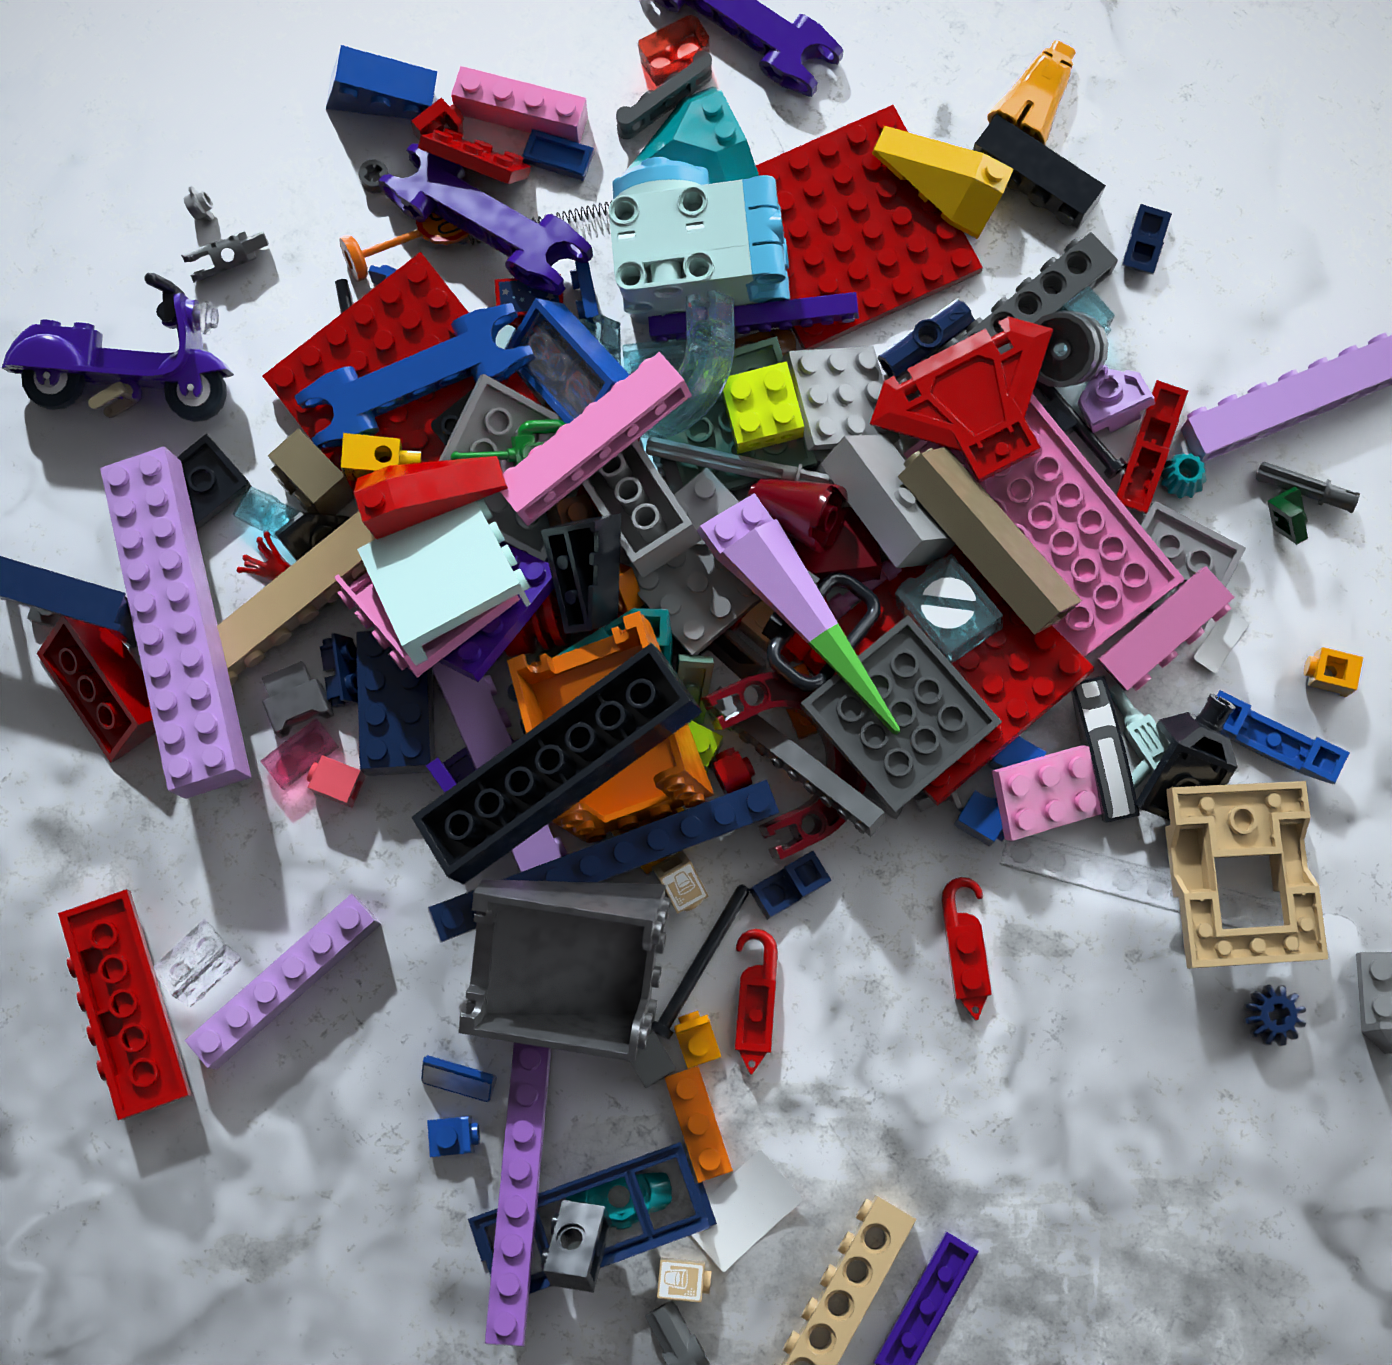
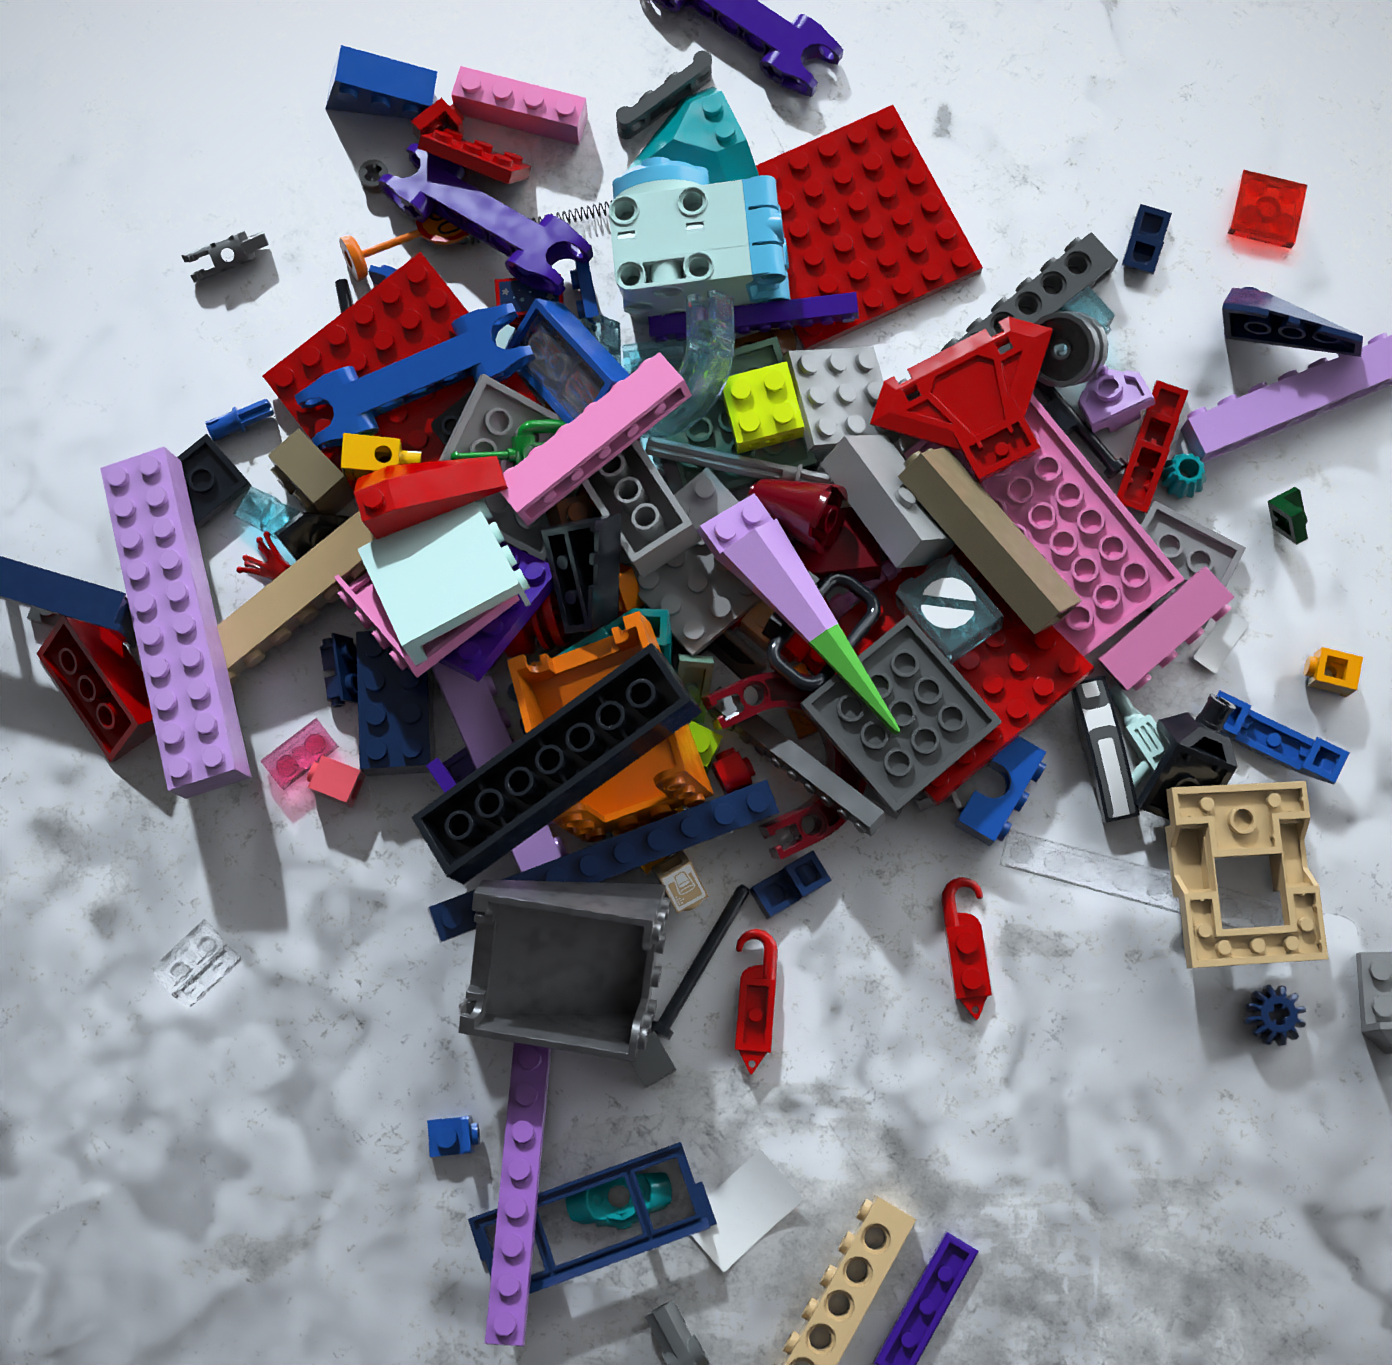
dark purple piece [1,272,234,422] -> none
red plate [58,889,192,1120] -> none
light grey plate [183,185,214,221] -> none
lavender brick [184,894,381,1069] -> none
flat silver piece [262,661,334,738] -> none
slope [421,1055,497,1102] -> none
blue tile [522,129,594,181] -> none
brick [541,1200,612,1292] -> none
clear red piece [636,15,709,87] -> none
tan brick [657,1257,711,1302] -> none
orange plate [664,1066,733,1183] -> none
light orange bracket [673,1011,721,1069] -> none
yellow wedge [872,126,1013,239] -> none
dark blue piece [878,299,975,379] -> none
black brick [973,114,1106,229] -> none
light orange piece [987,40,1076,145] -> none
bright pink plate [992,745,1102,841] -> none
dark grey axle [1256,462,1360,513] -> none
none -> blue axle [205,399,274,442]
none -> dark blue wedge [1222,286,1363,357]
none -> clear red plate [1227,169,1308,249]

